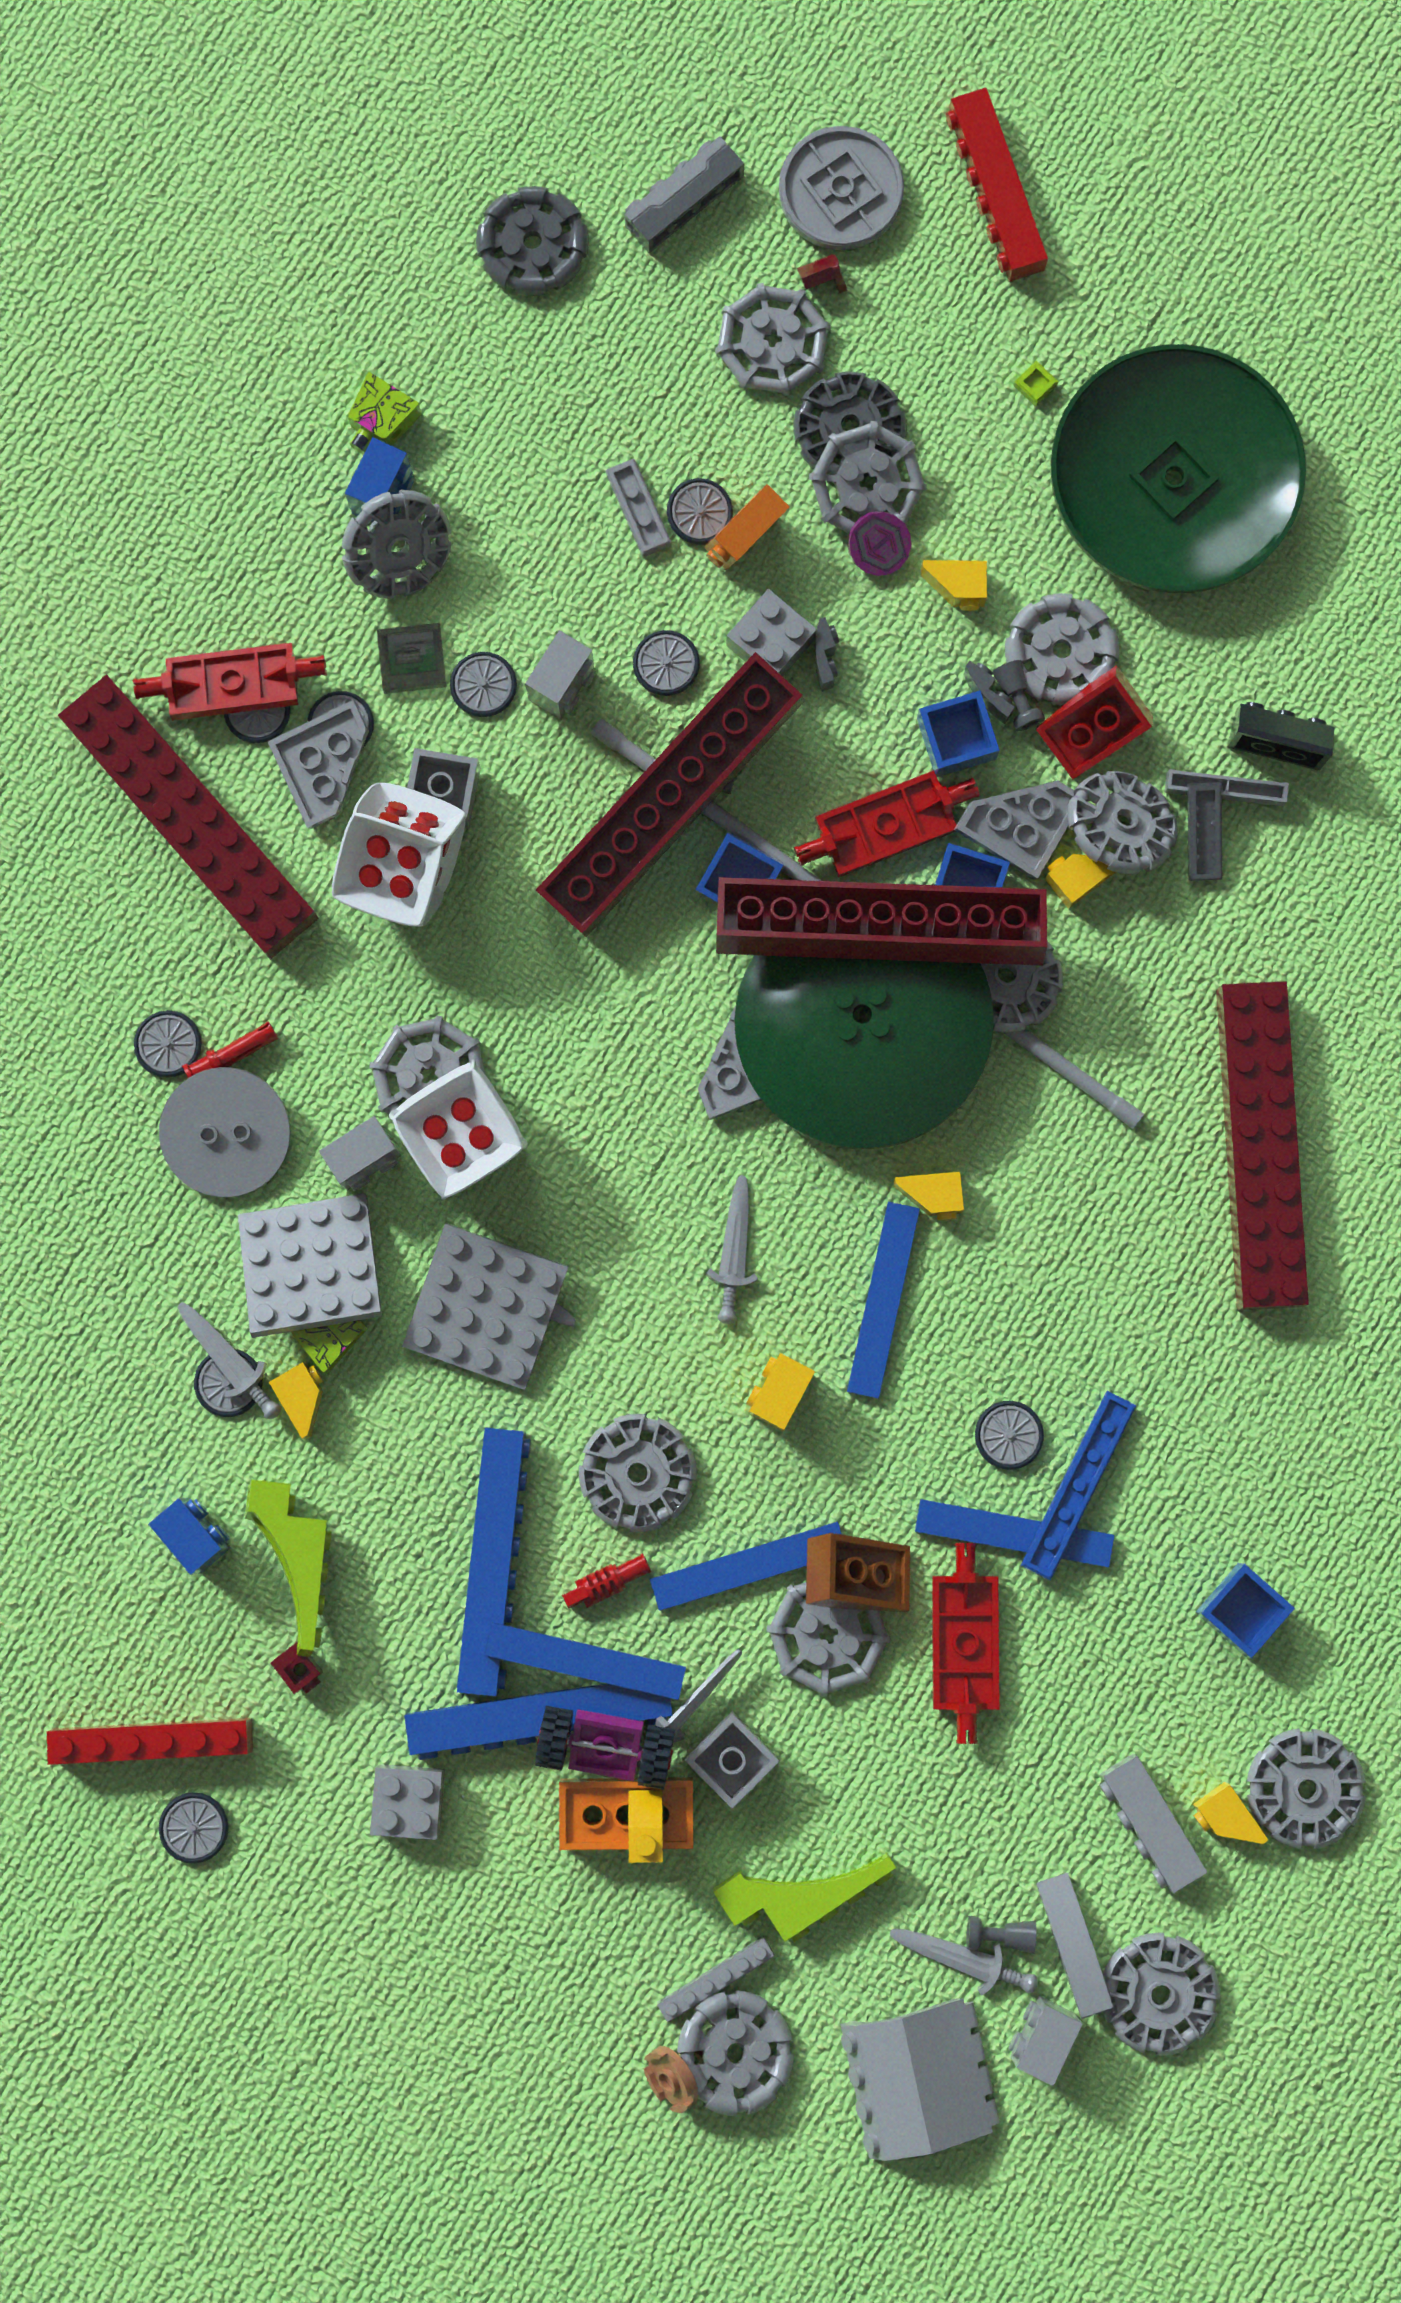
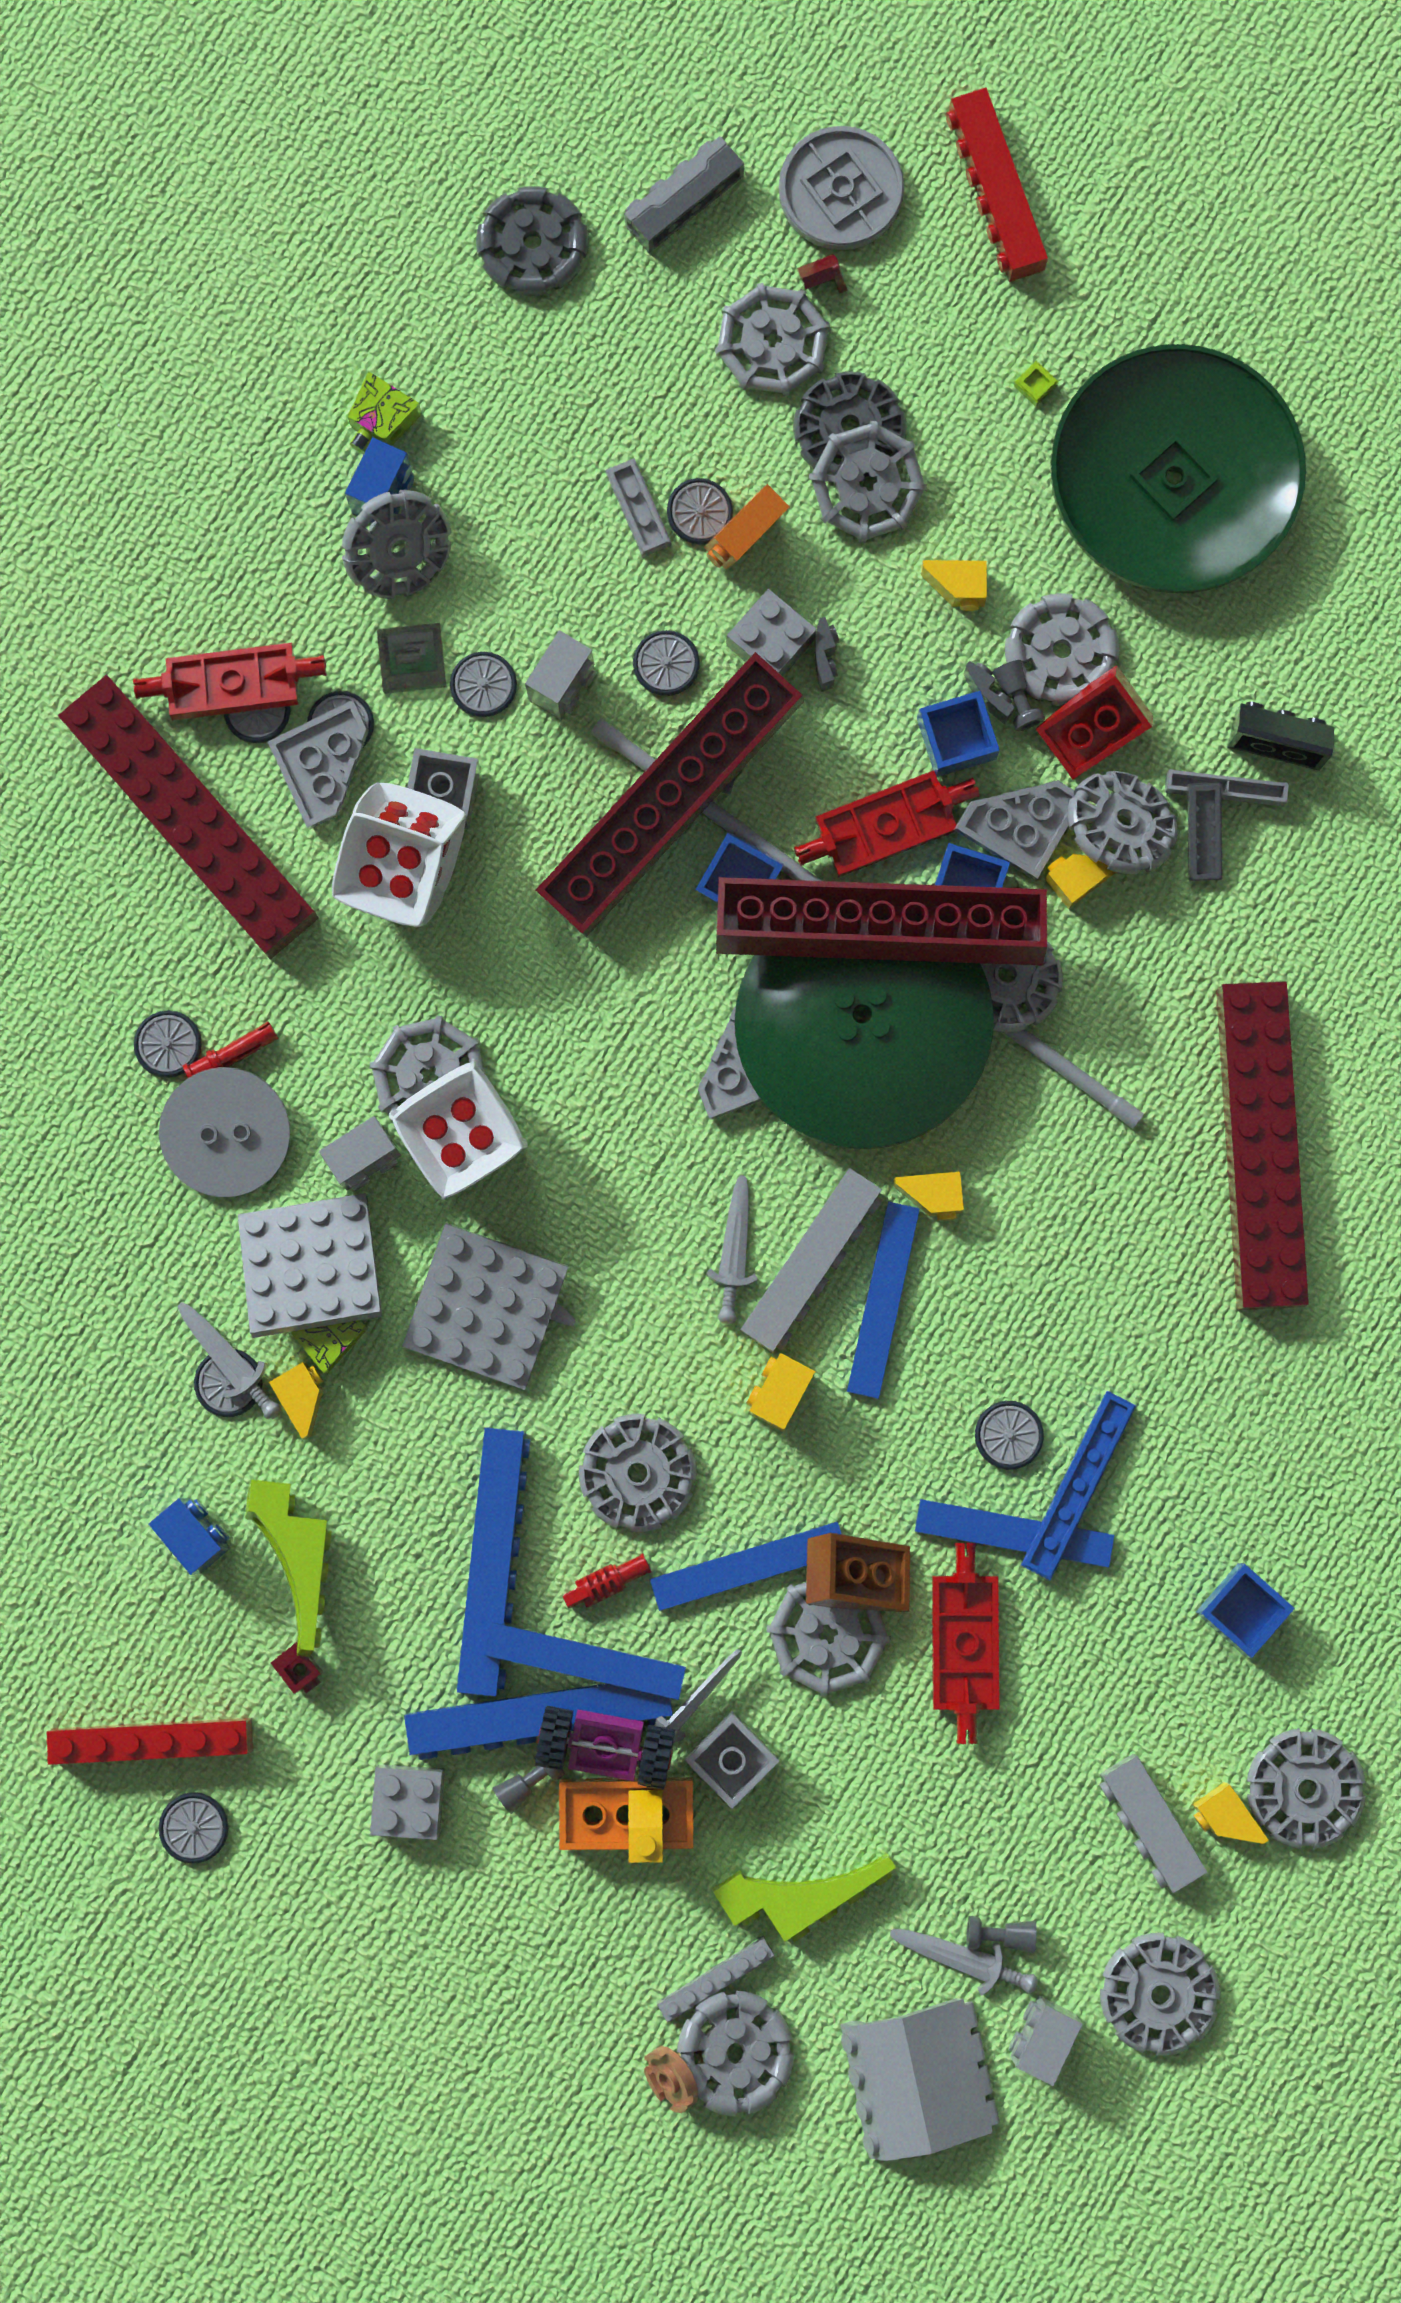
tile [848,511,911,576] -> none
light grey slope [1036,1873,1113,2019] -> none
none -> dark grey piece [493,1766,565,1814]
none -> light grey brick [740,1168,883,1353]

